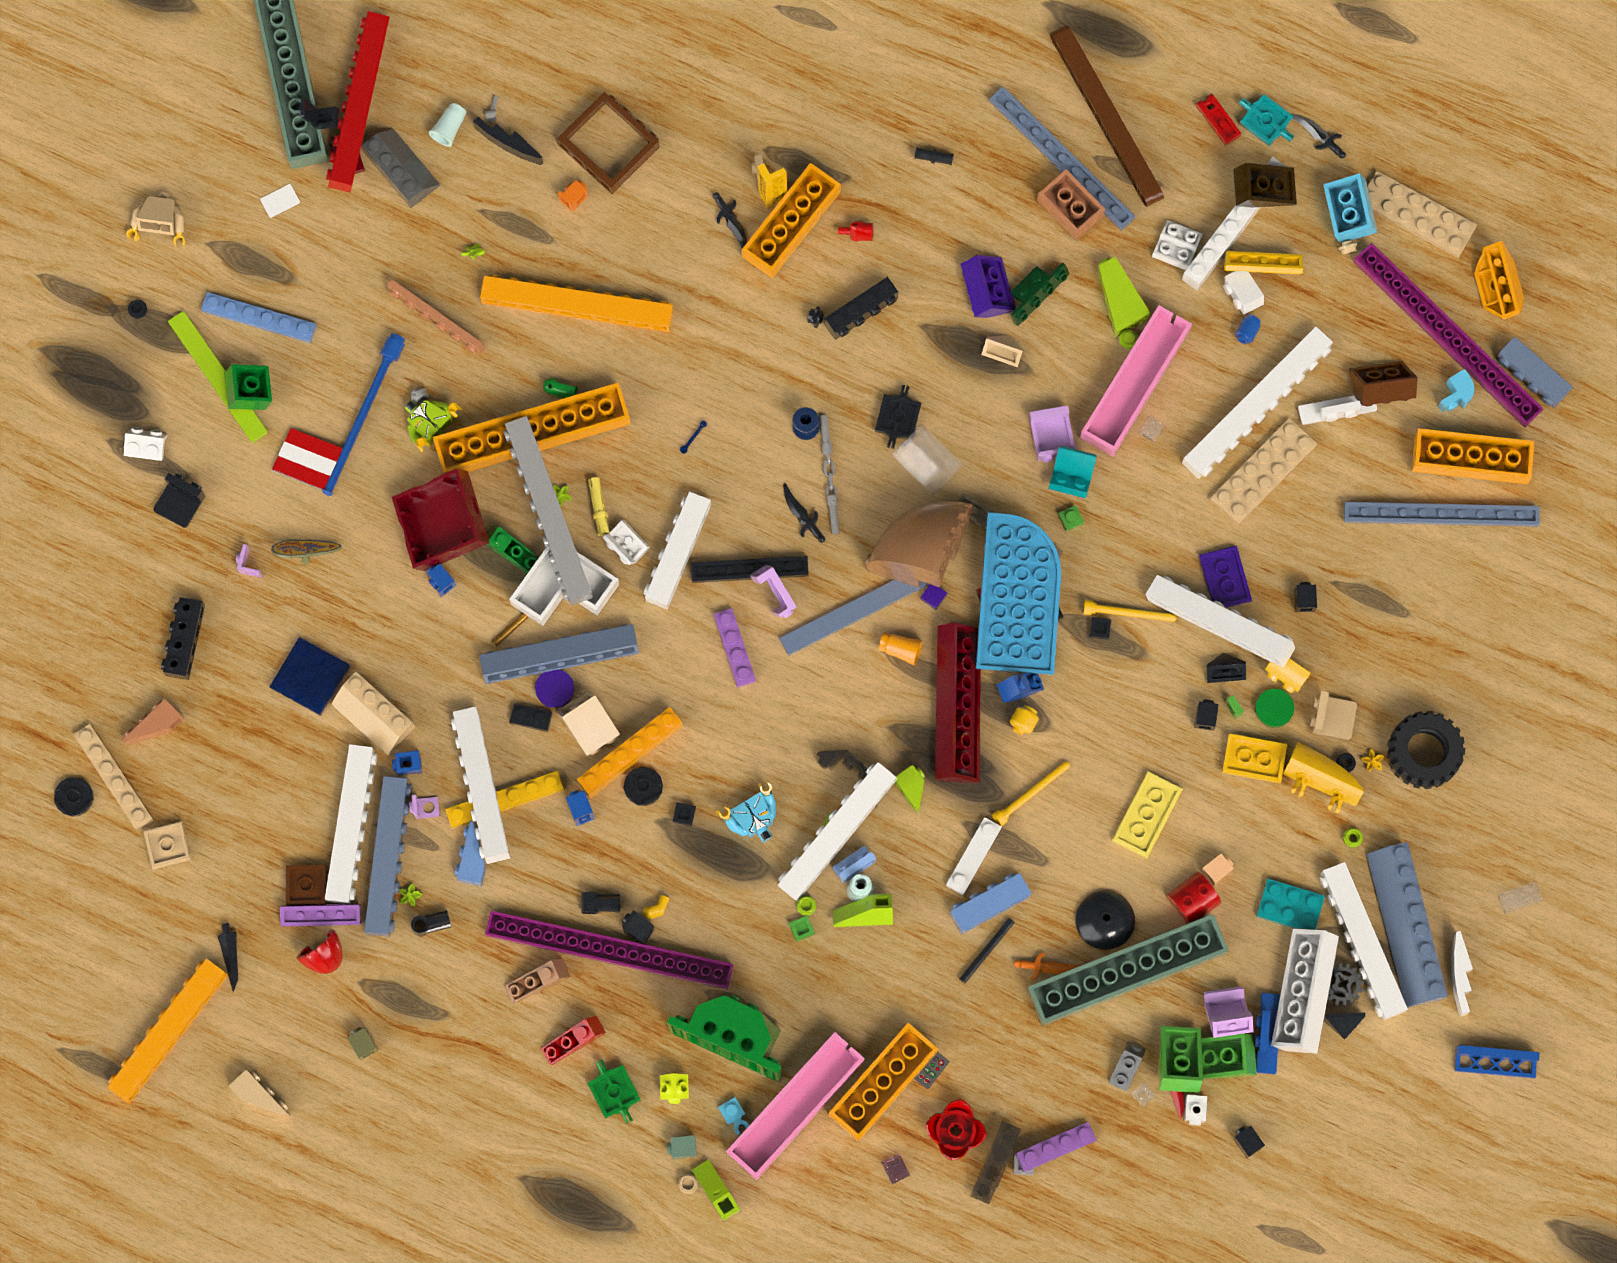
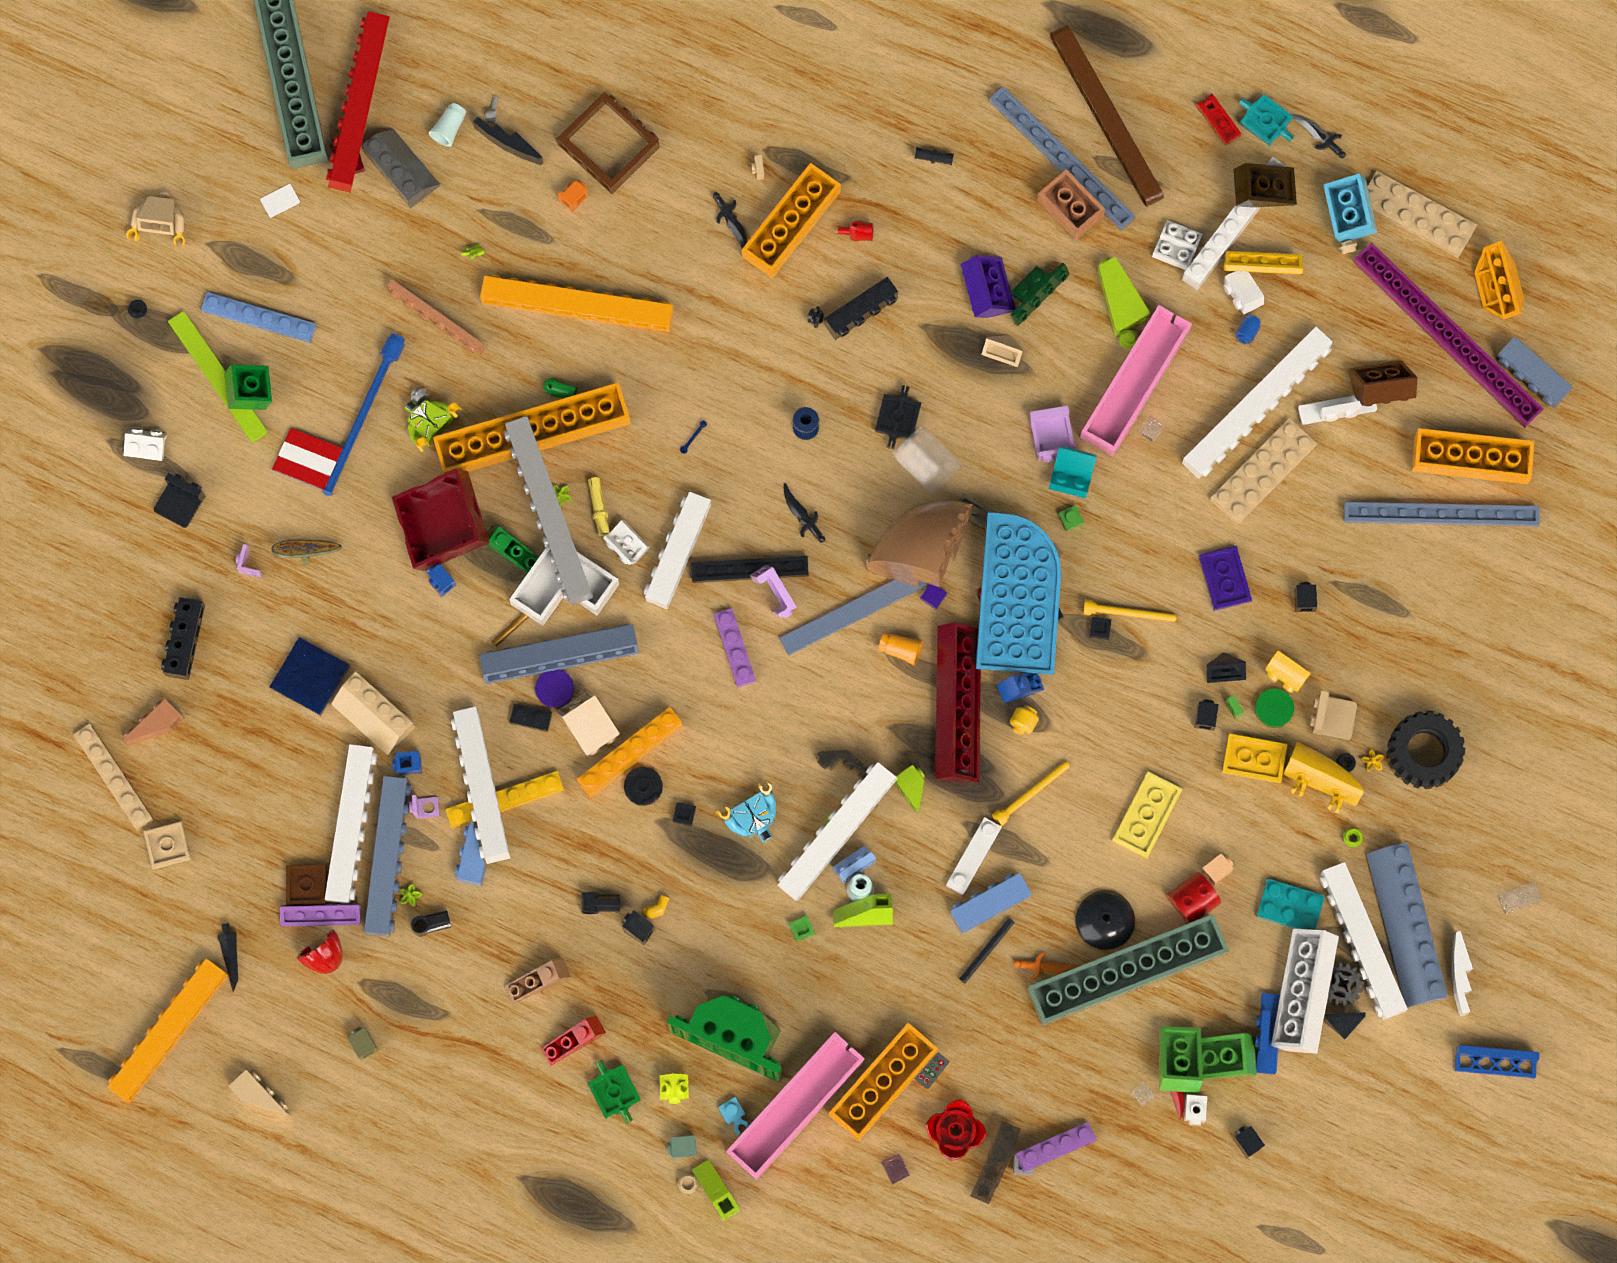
black tile [54,777,94,817] -> none
black bracket [299,99,339,130] -> none
magenta piece [485,911,733,990] -> none
blue brick [566,790,595,826] -> none
yellow fence [757,163,787,208] -> none
lime plate [797,896,816,916] -> none
light grey piece [820,415,840,535] -> none
bracket [1109,1041,1146,1091] -> none
white brick [1146,575,1295,668] -> none
lavender panel [1204,986,1253,1038] -> none
medium azure brick [1438,369,1474,412] -> none

